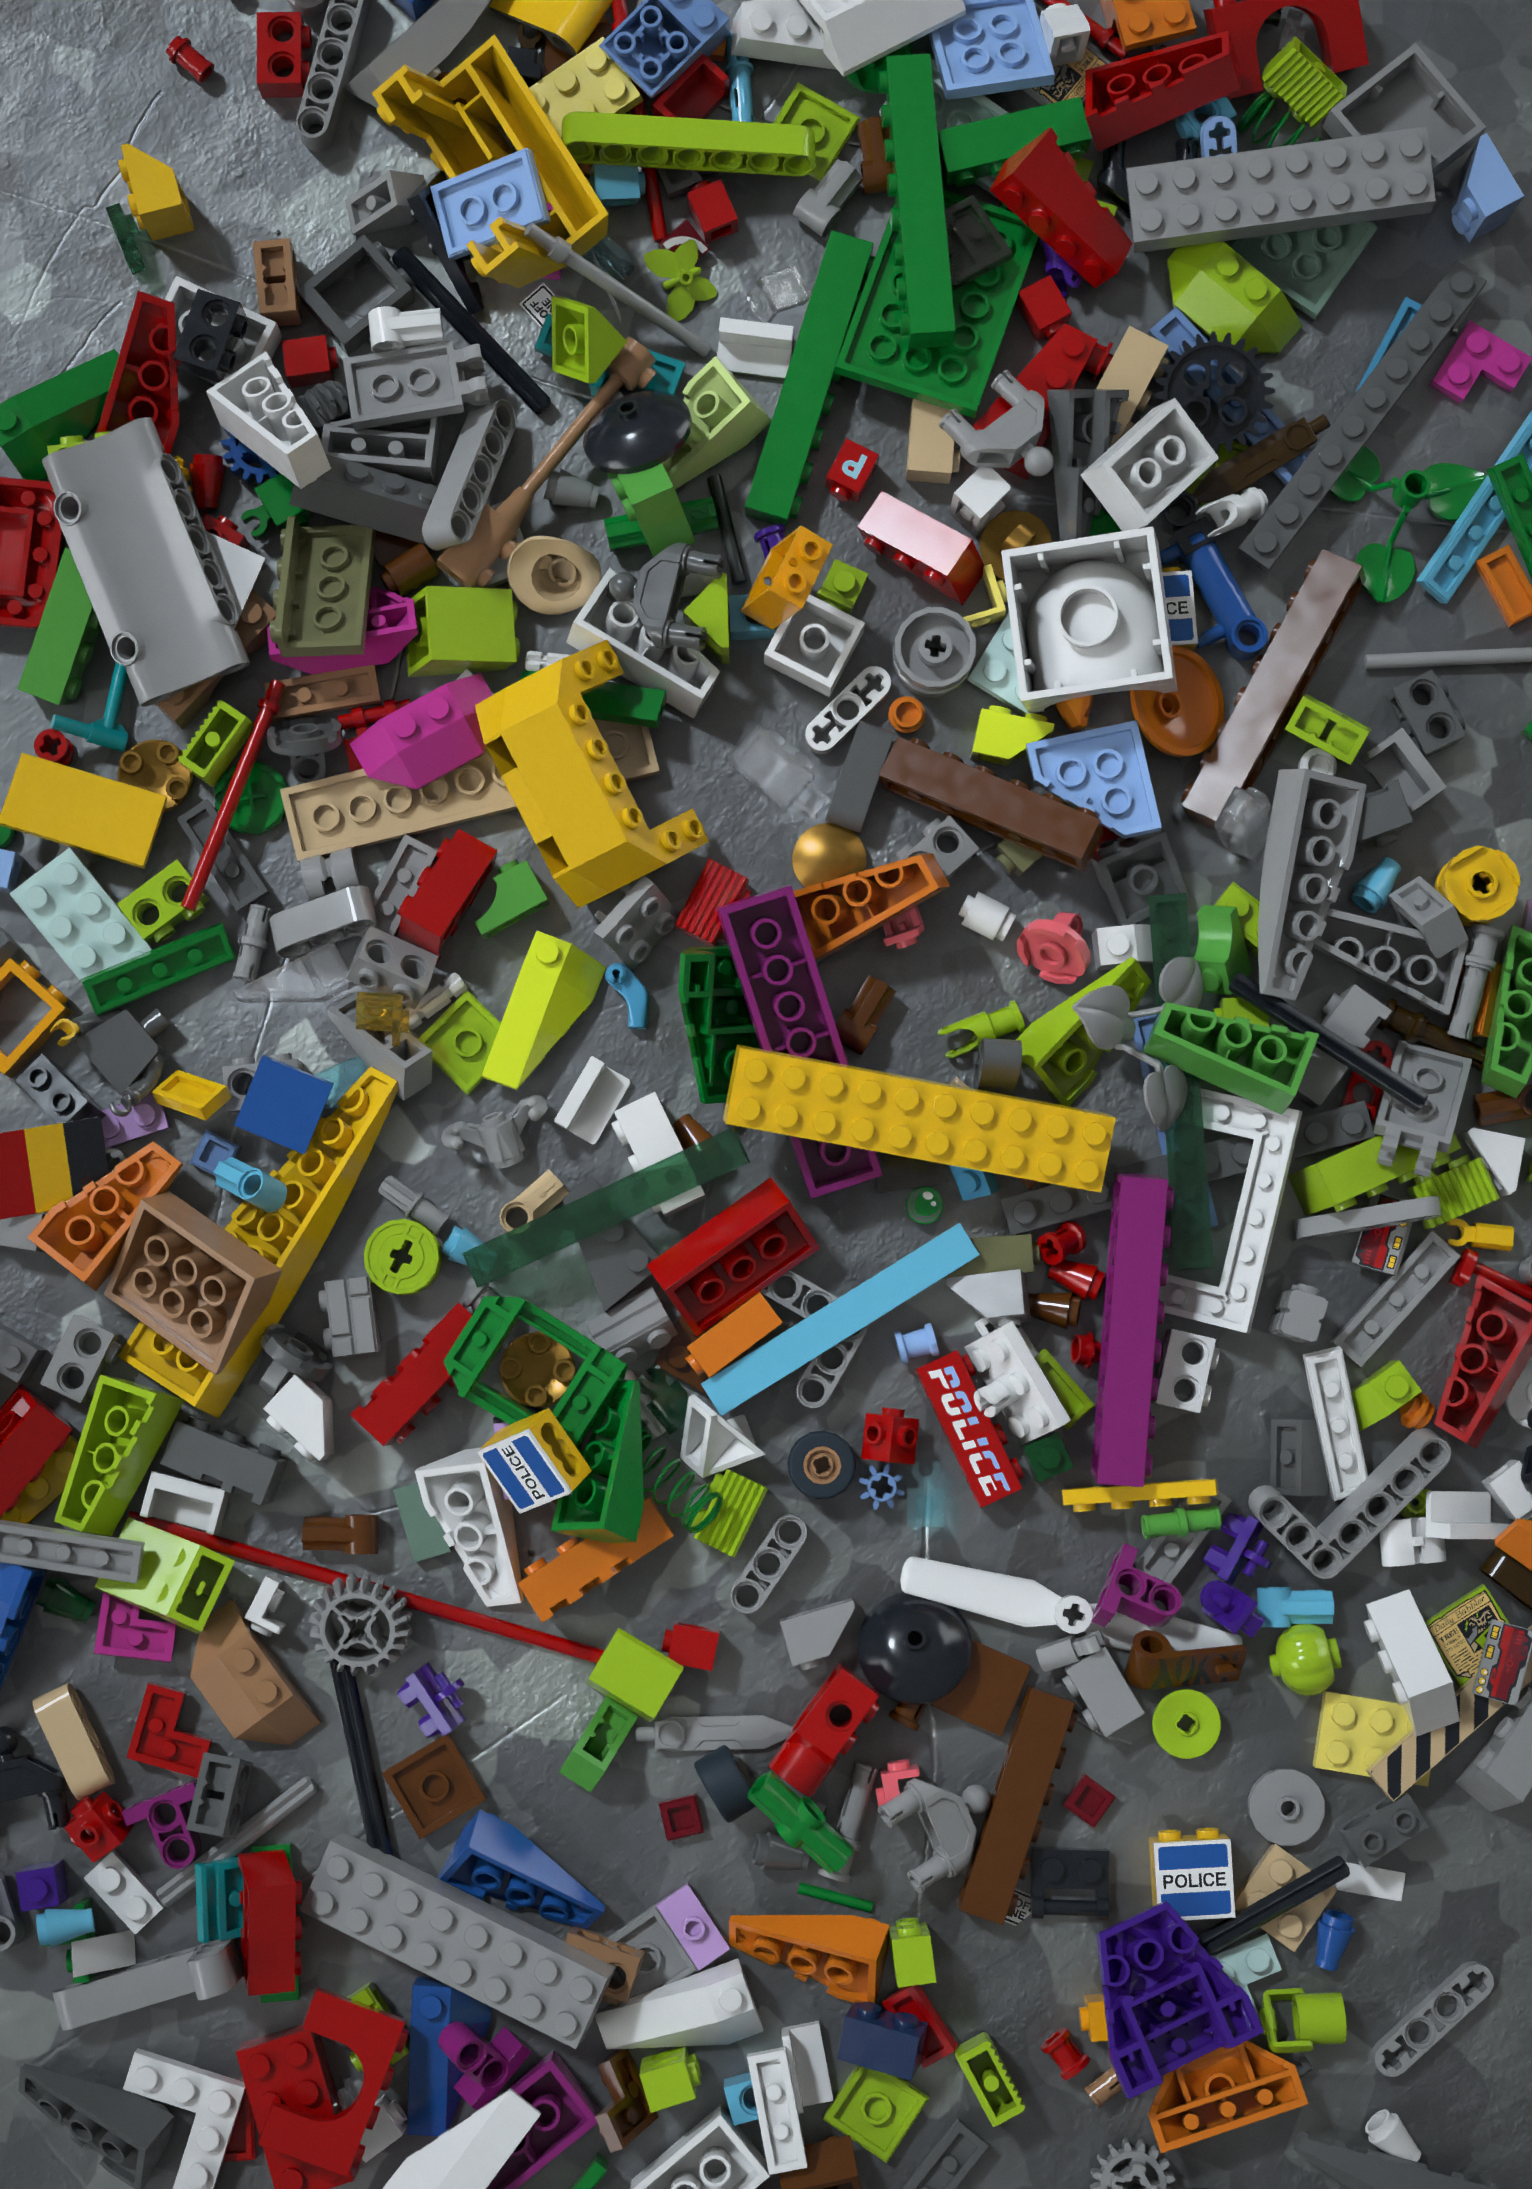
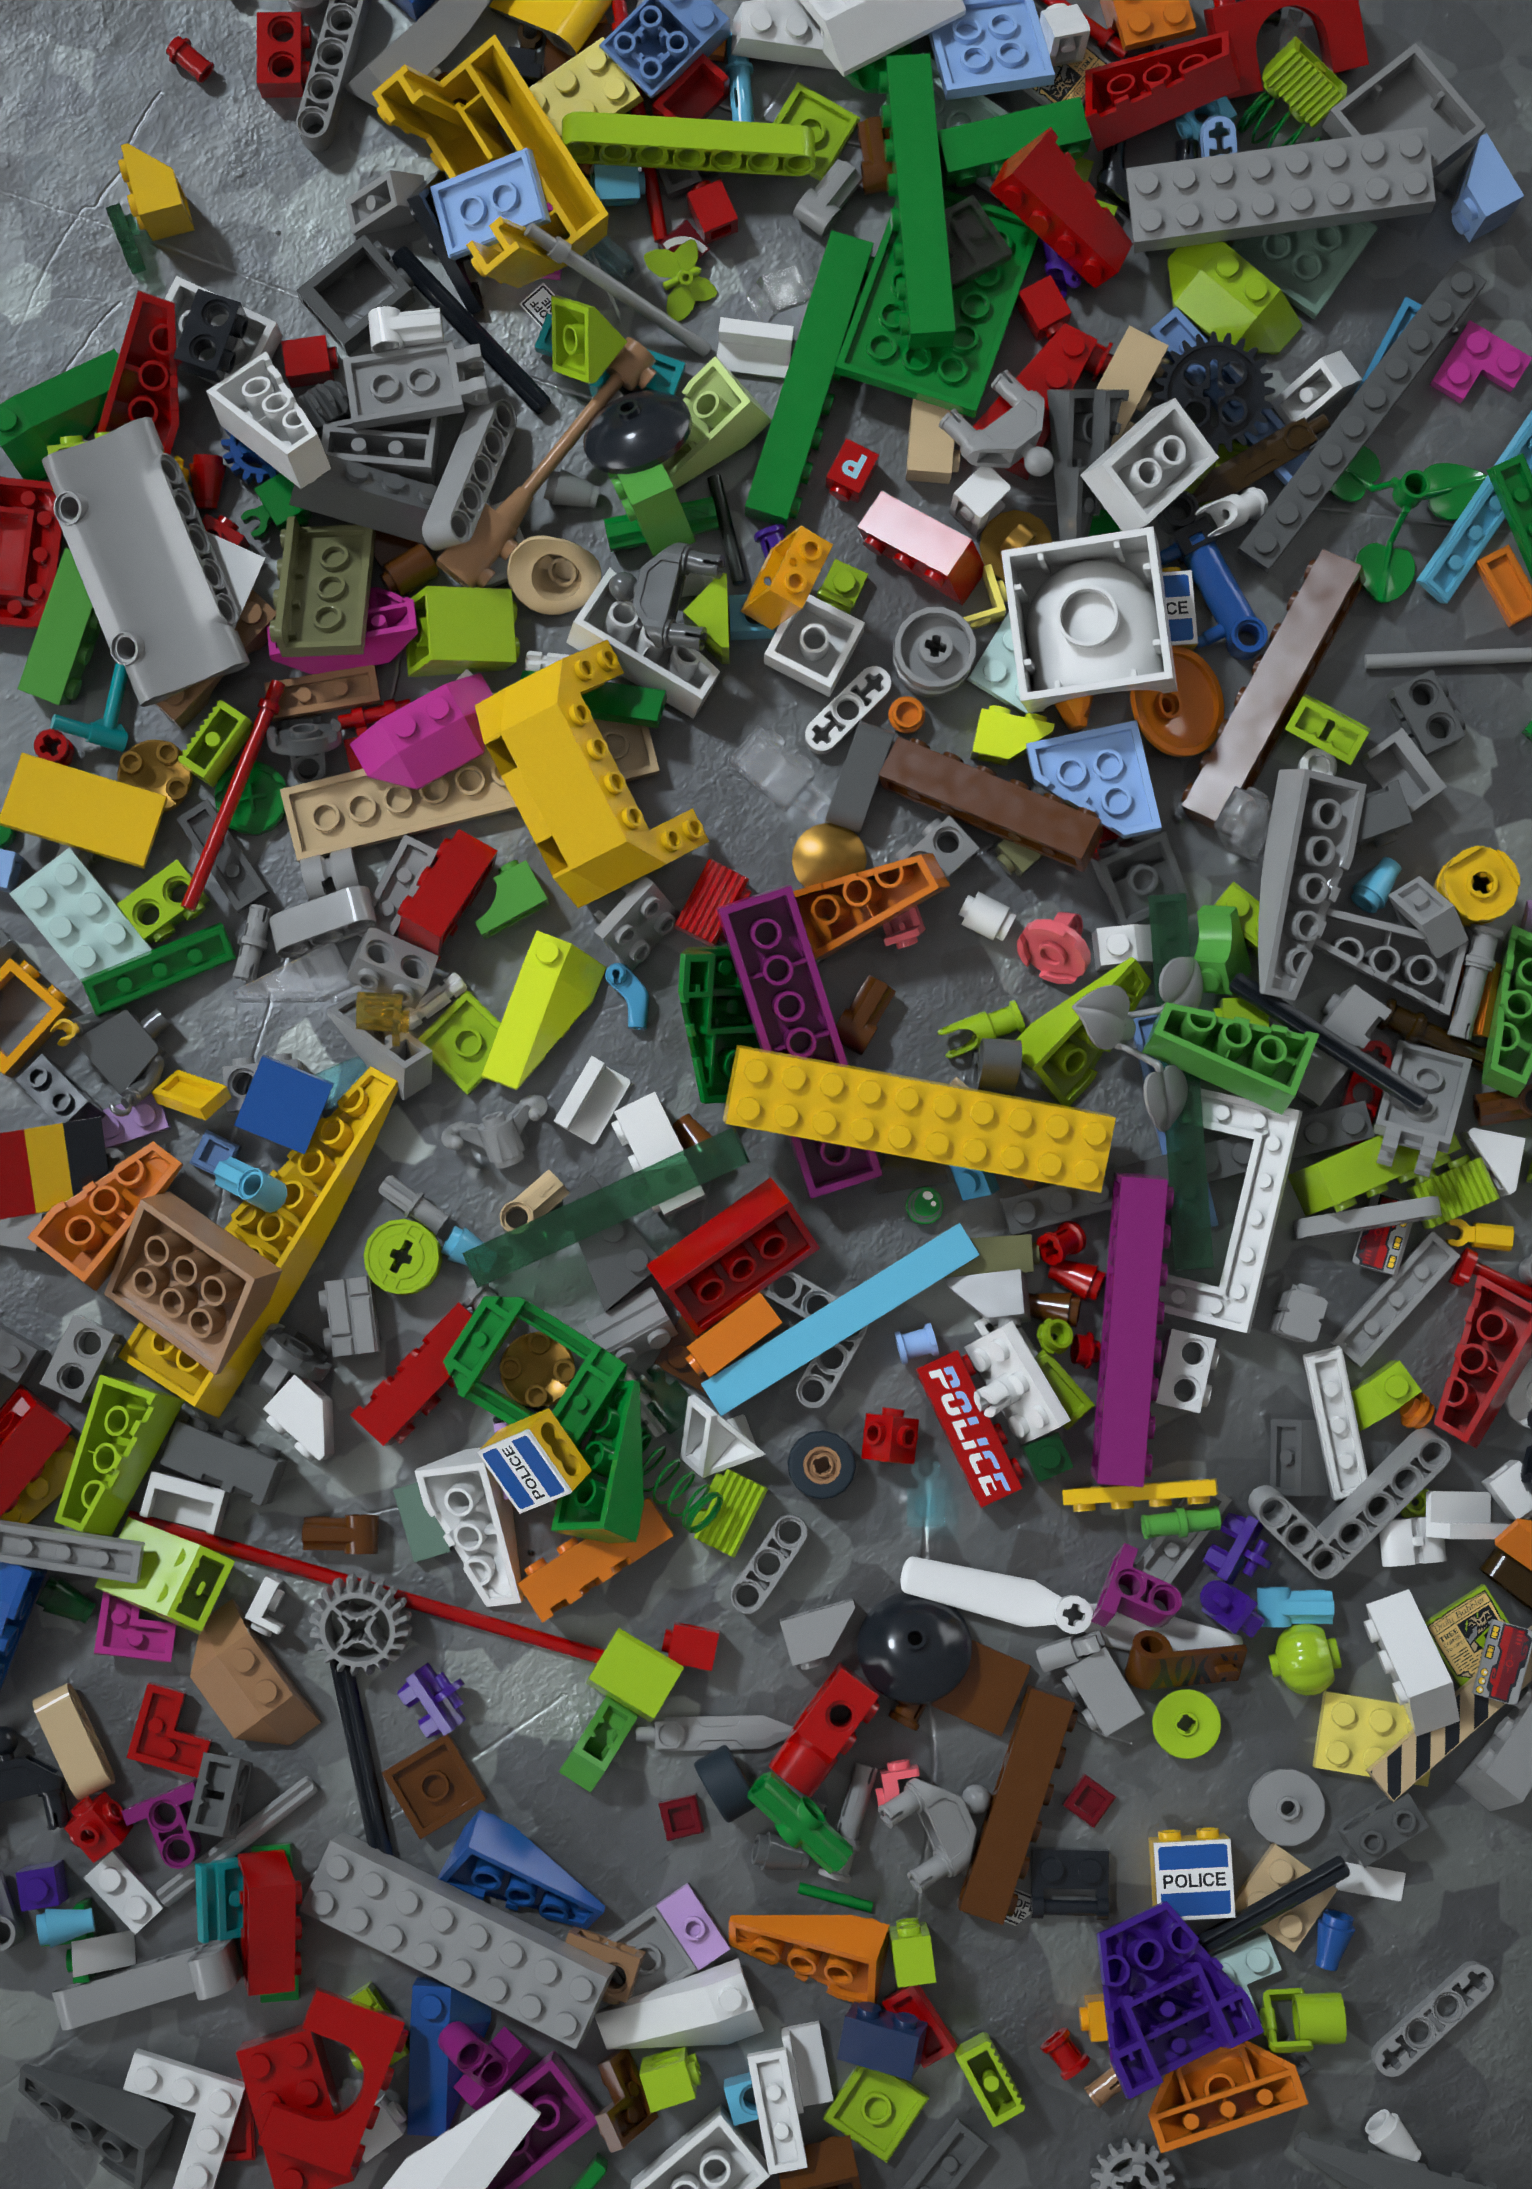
medium nougat brick [253,238,302,327] -> none
medium blue gear [858,1463,905,1510] -> none
none -> lime plate [1037,1318,1073,1354]
none -> white slope [1270,350,1362,425]

